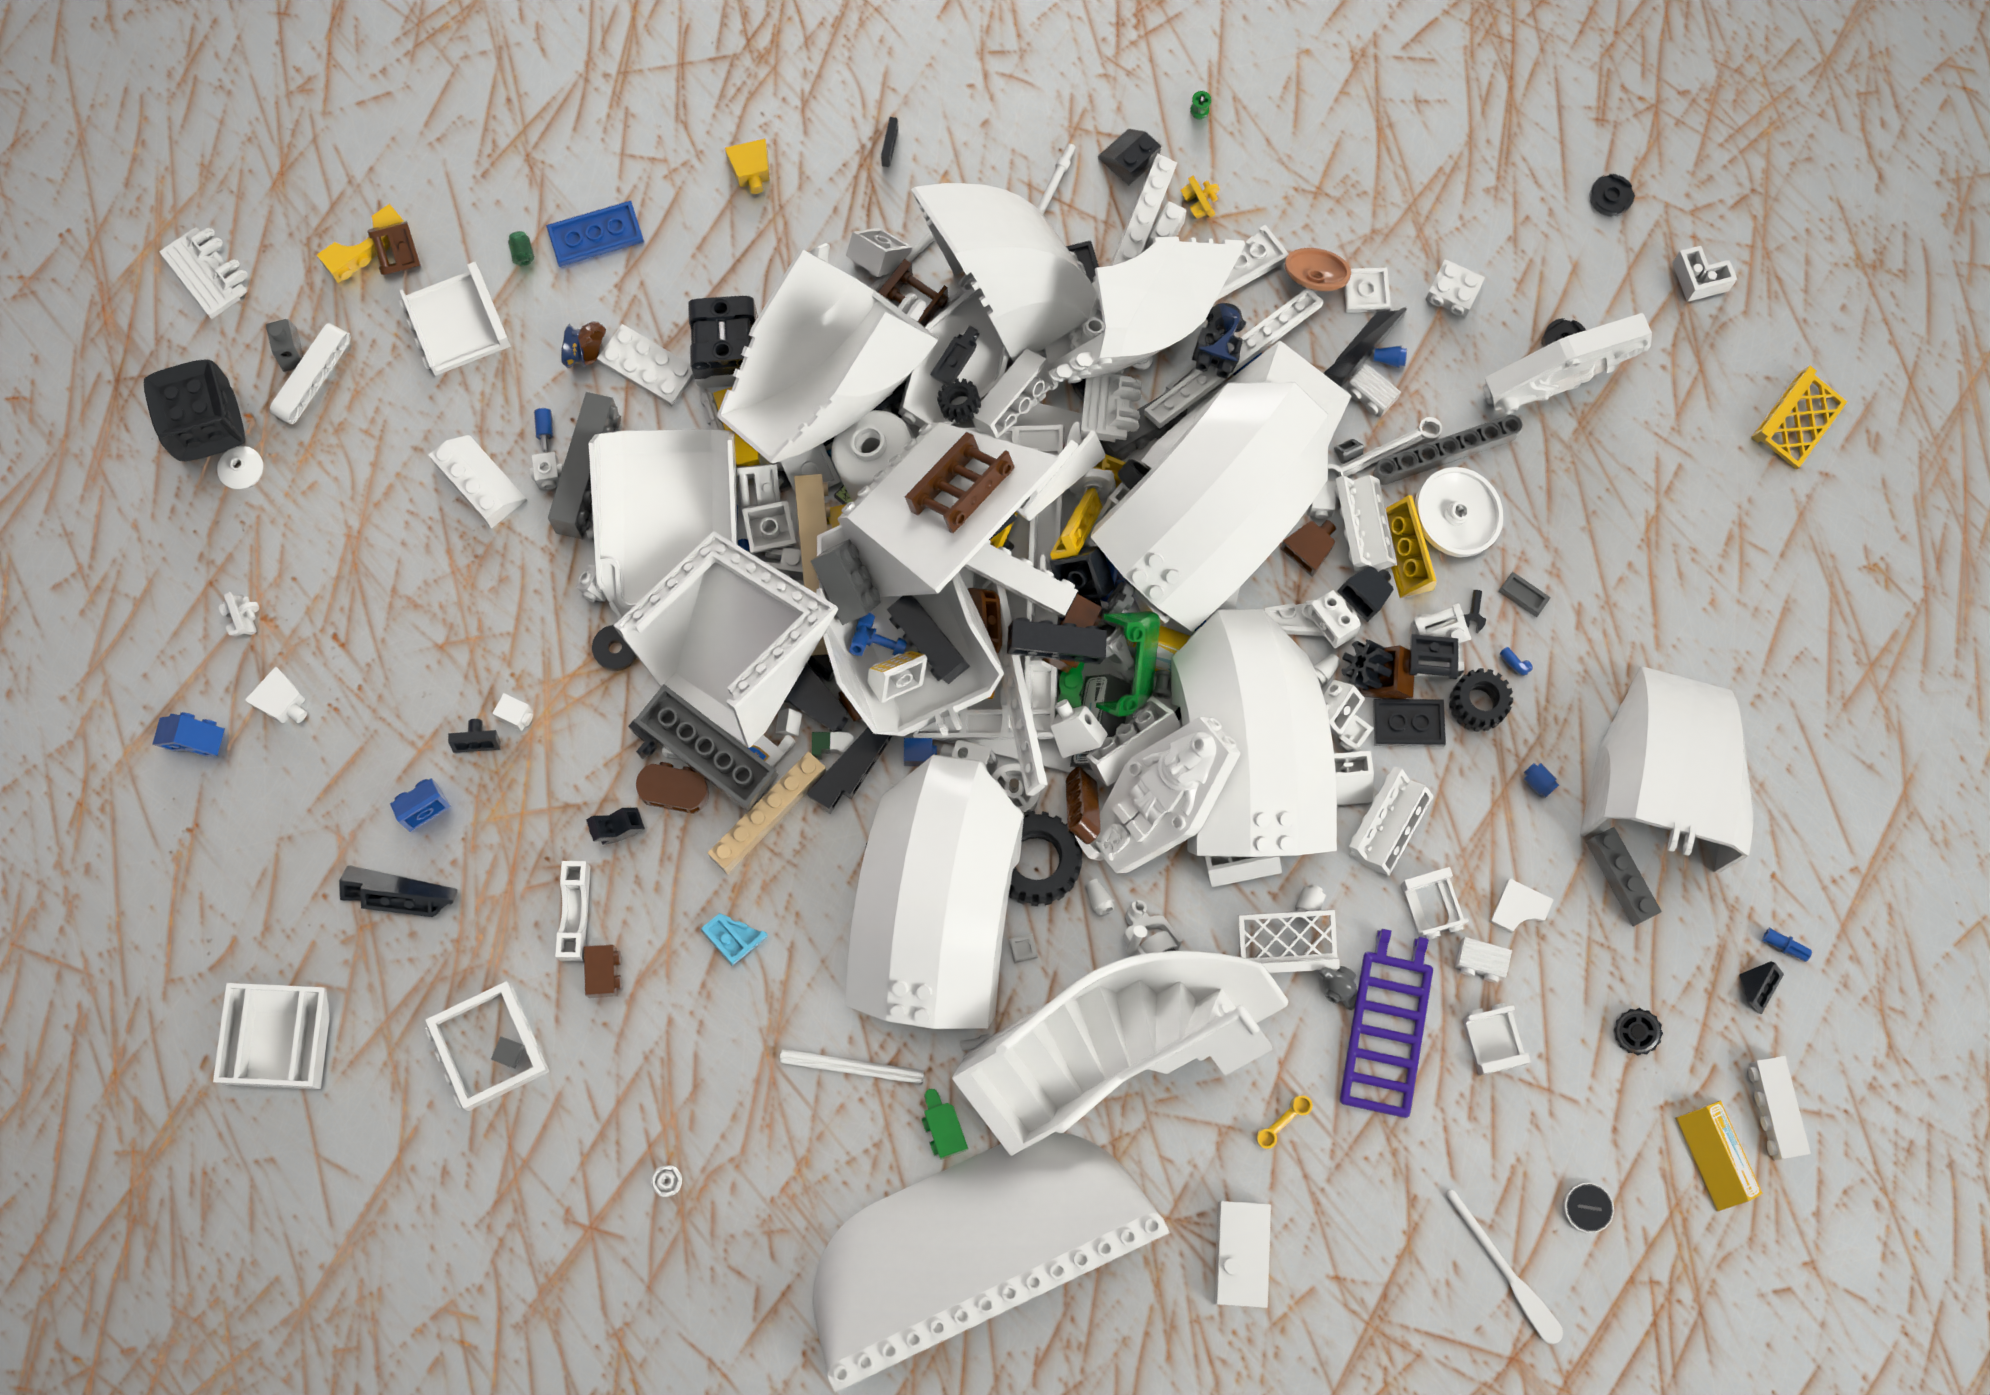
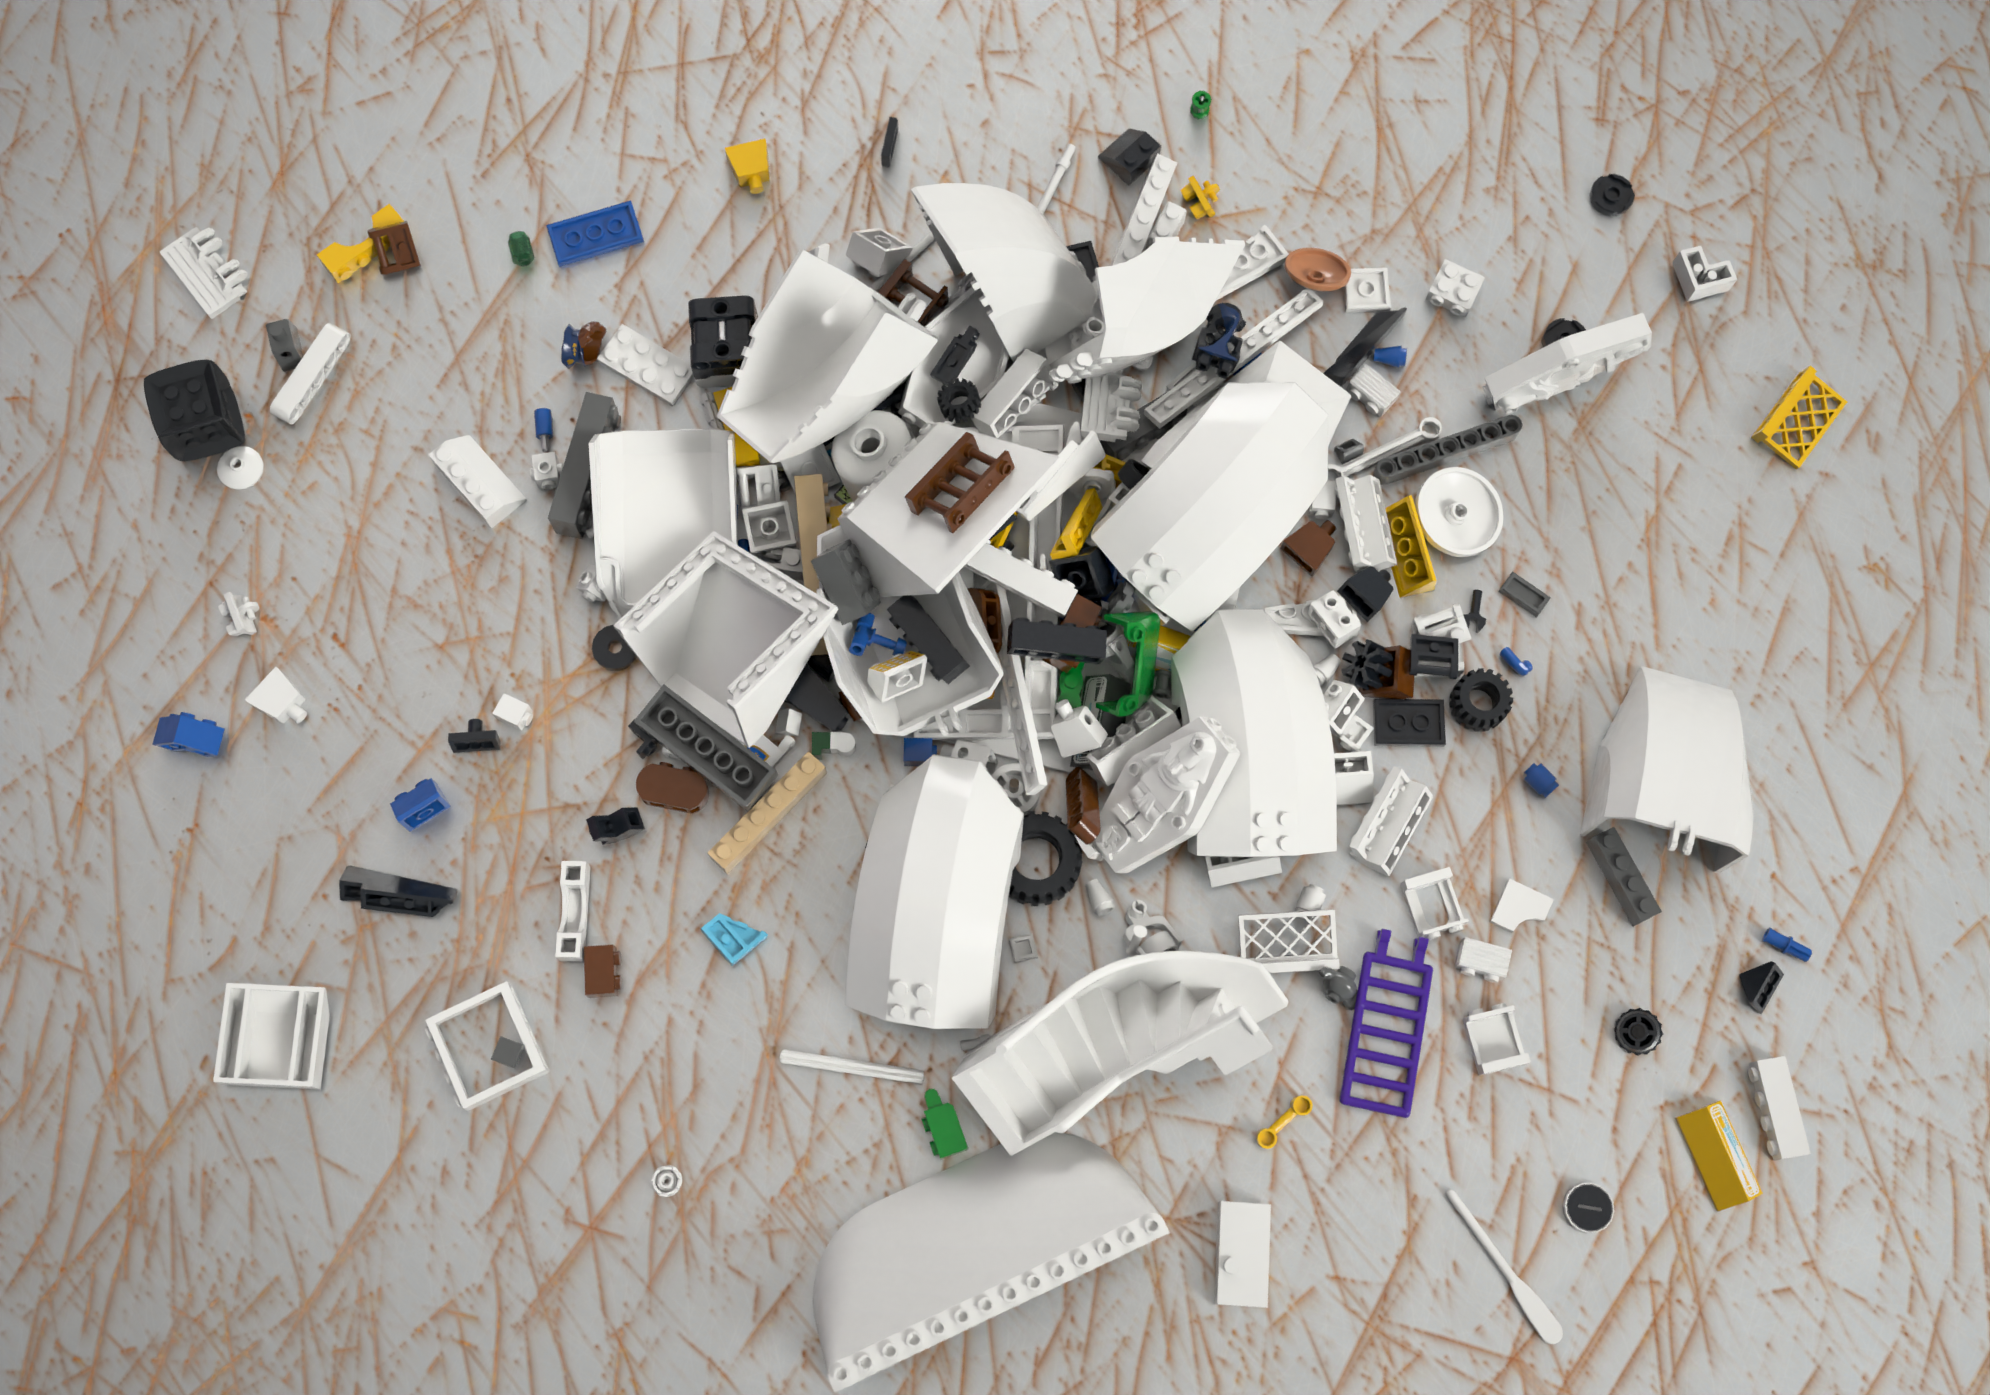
white panel [399,261,511,376] -> none
black wedge [807,727,893,814] -> none

